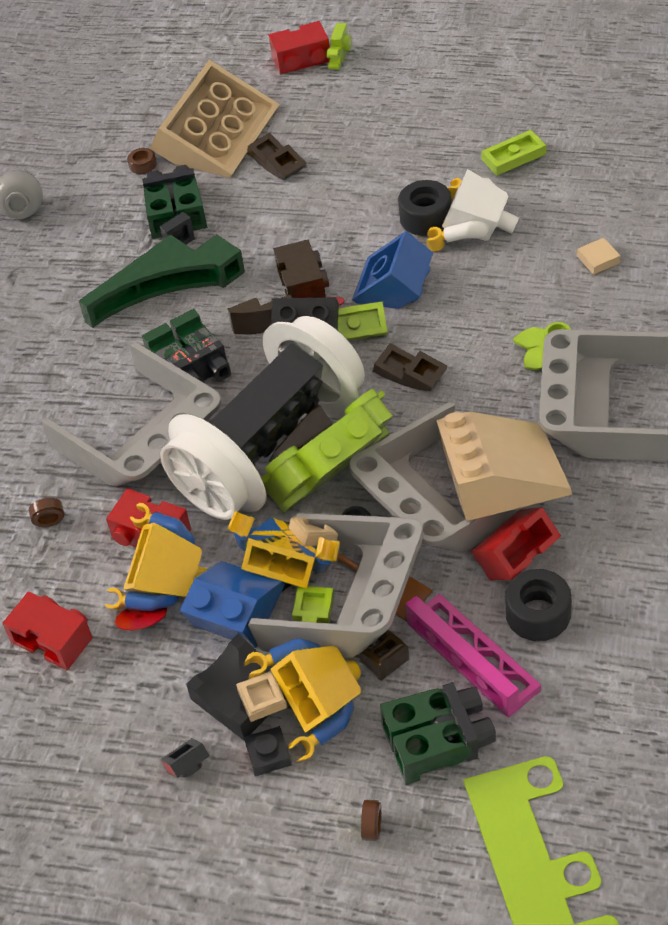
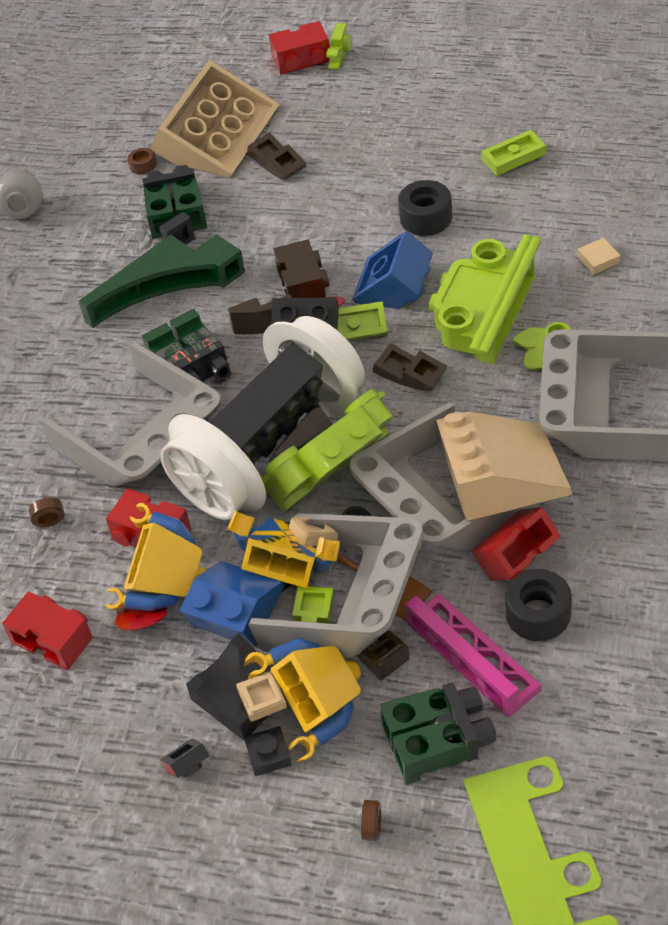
white torso [426,169,519,252] -> none
none -> lime brick [429,234,541,365]

